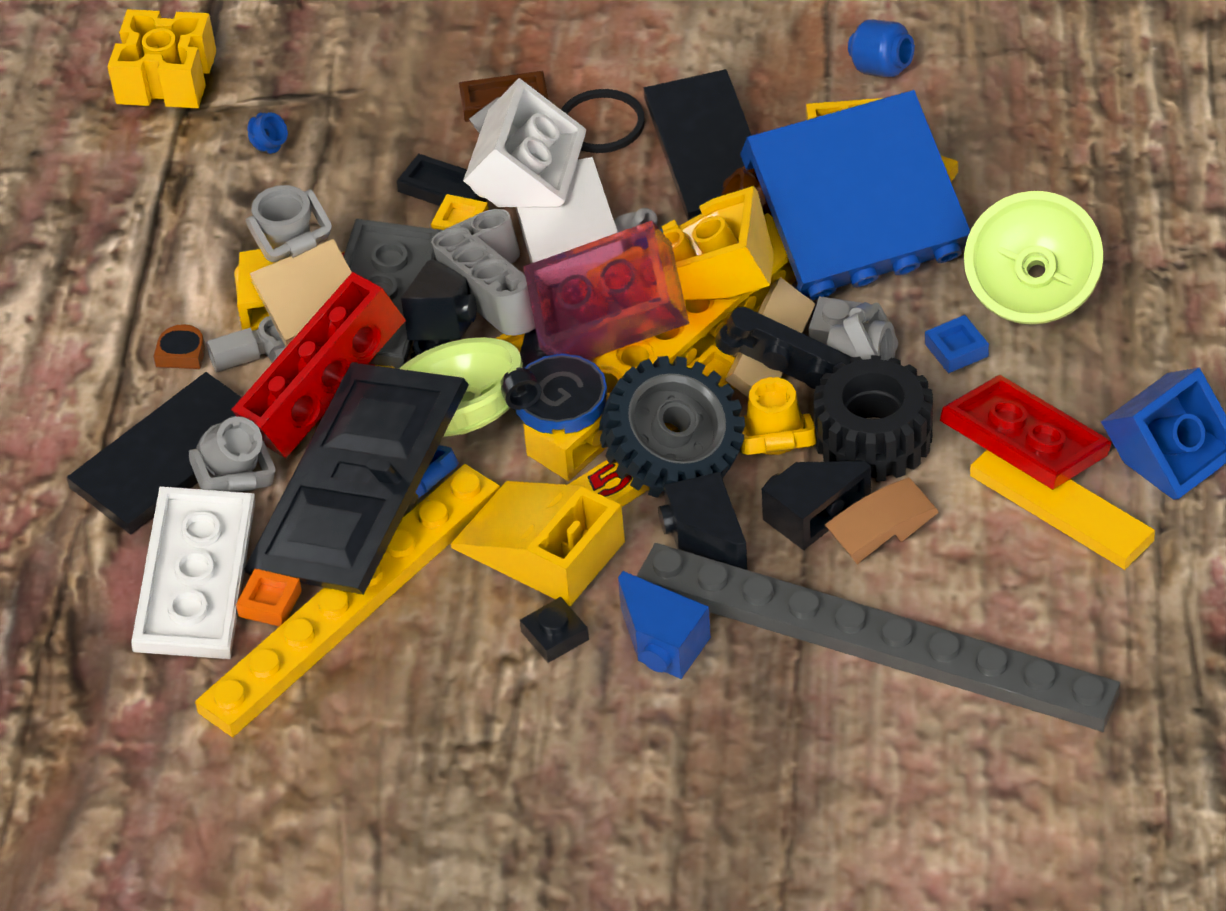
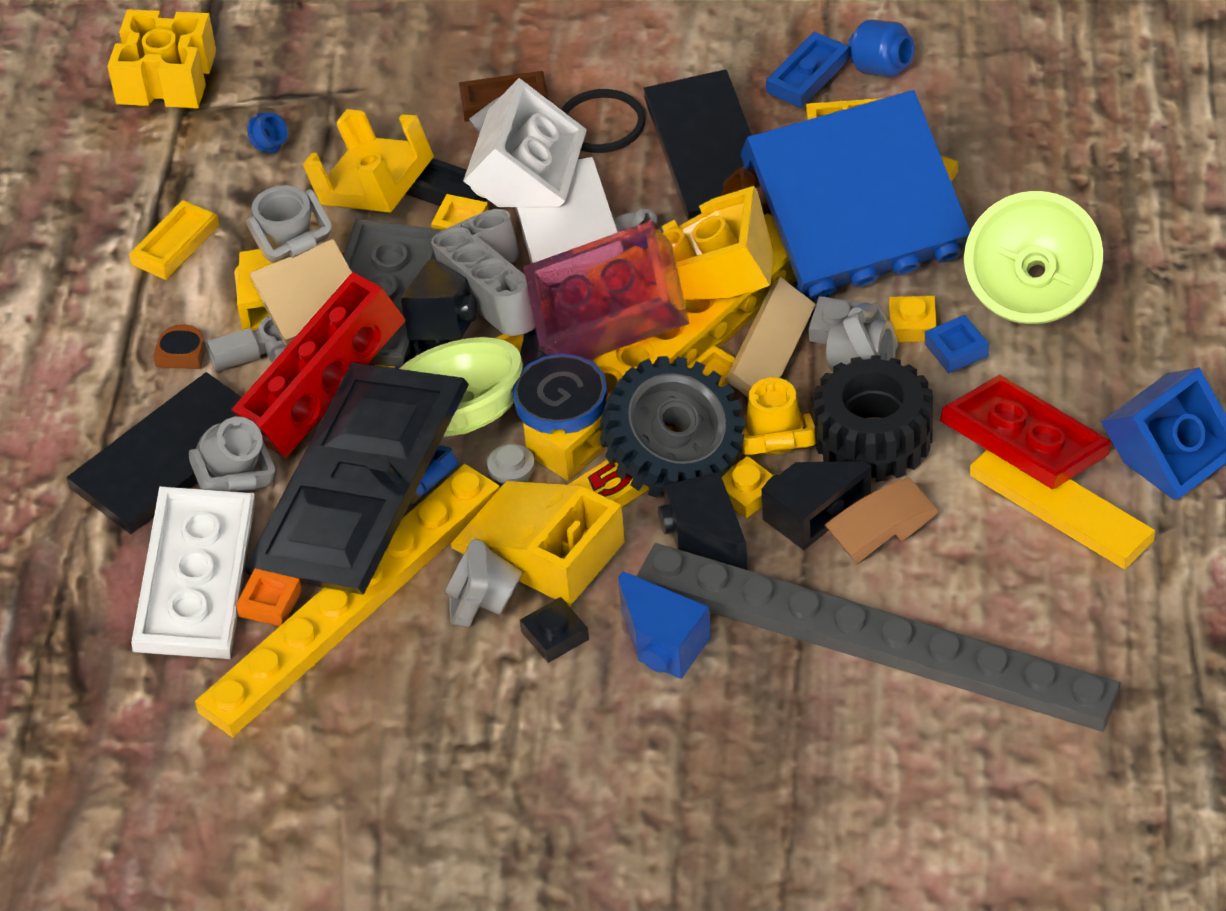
black hinge [501,367,542,410] -> none
black plate [715,307,853,389] -> none
none -> yellow tile [129,200,220,280]
none -> yellow panel [302,109,434,213]
none -> light grey piece [445,538,523,627]
none -> light grey plate [487,444,535,486]
none -> yellow plate [722,456,773,519]
none -> blue plate [766,31,850,109]
none -> yellow plate [889,296,936,342]

